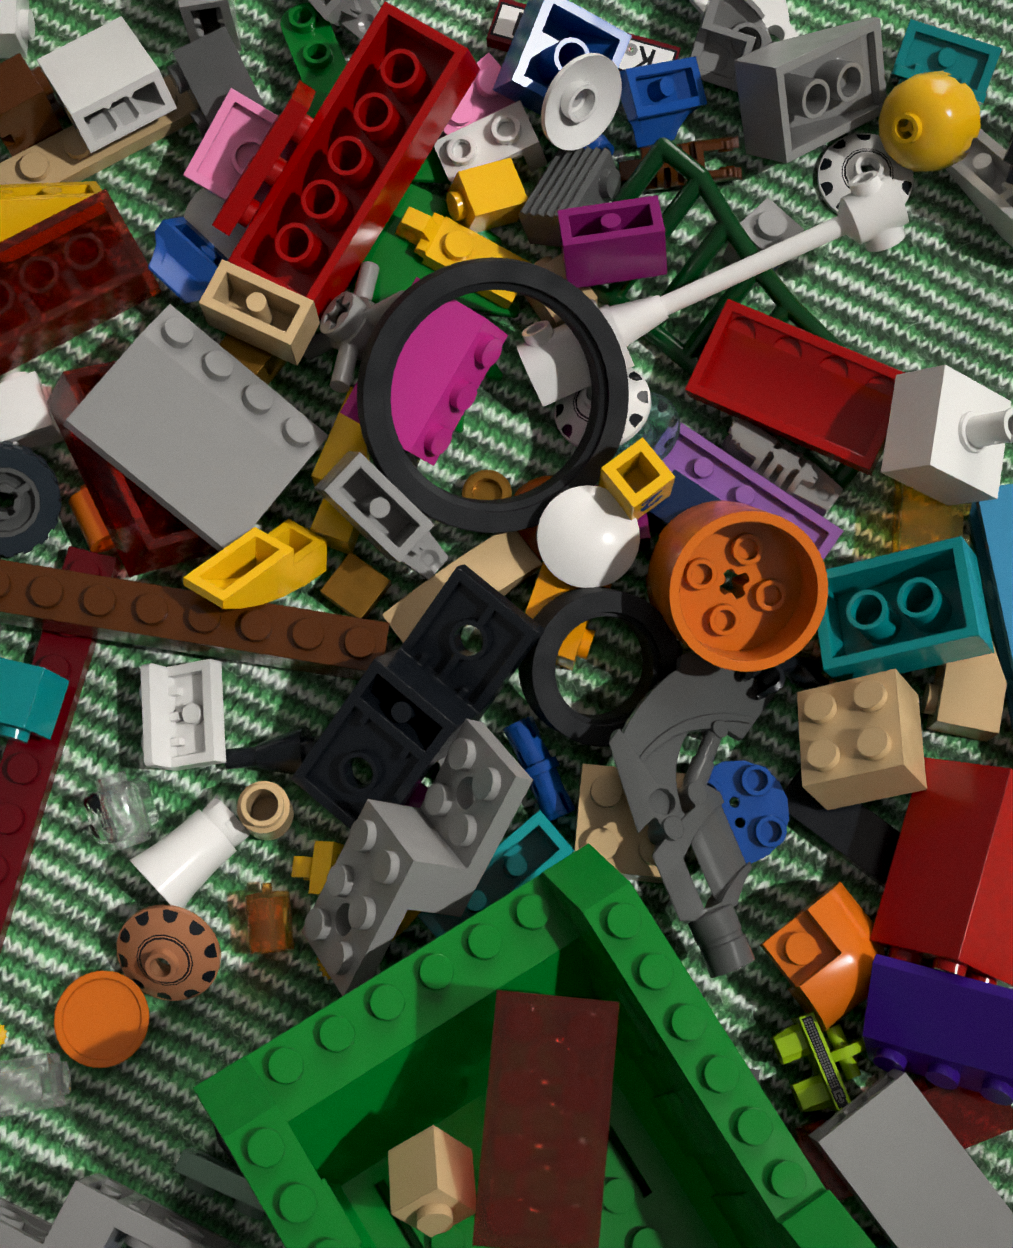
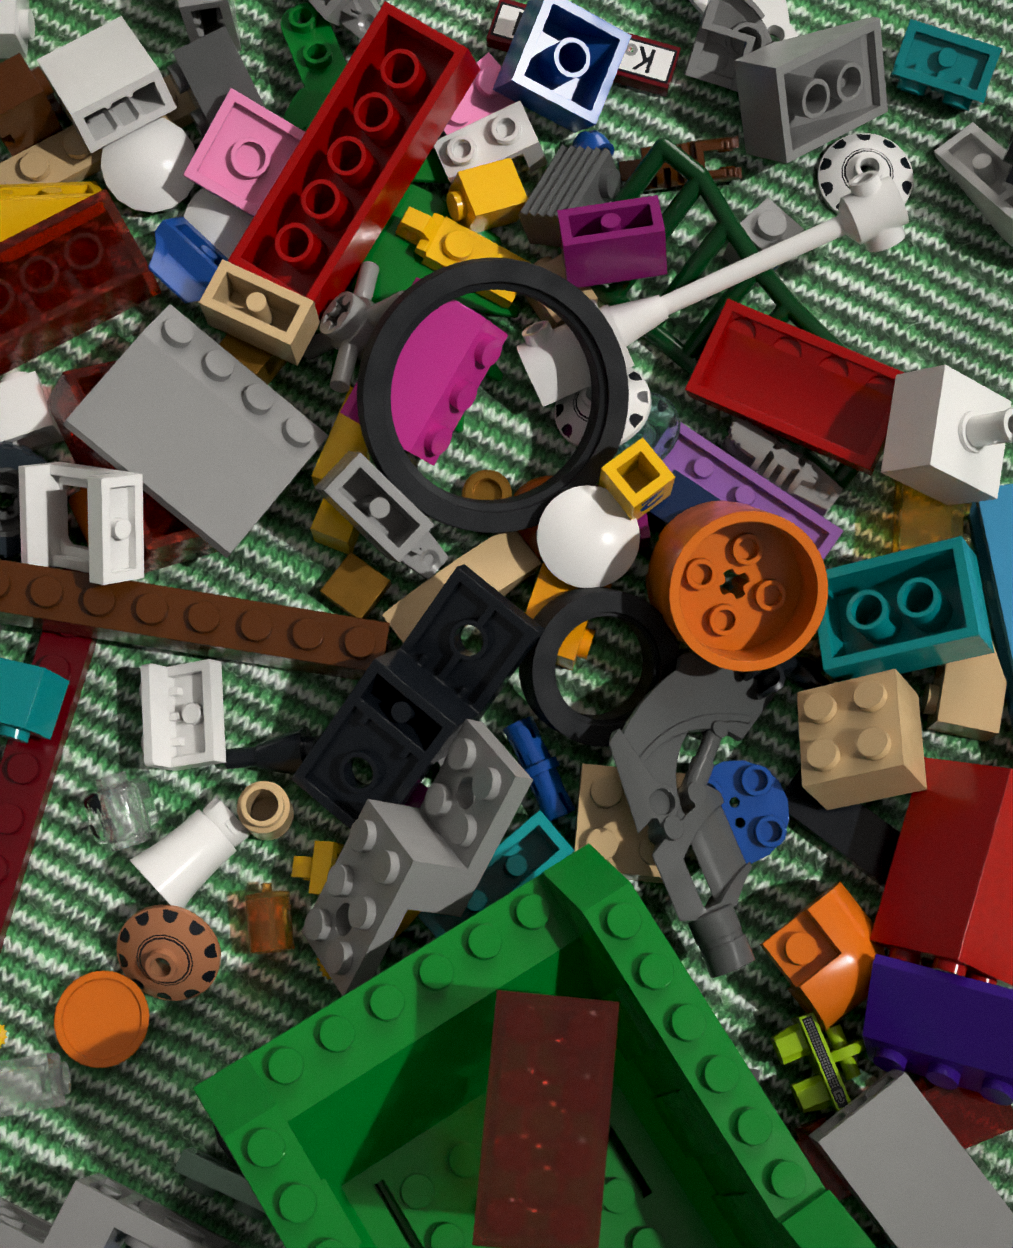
yellow slope [183,519,327,609] -> none
red wing [212,80,316,236] -> none
tan brick [388,1125,477,1237] -> none
white dish [541,53,622,150] -> none
blue slope [619,56,708,148] -> none
yellow cylinder [878,71,981,172] -> none
none -> white window [18,462,144,585]
none -> white dish [100,117,195,213]

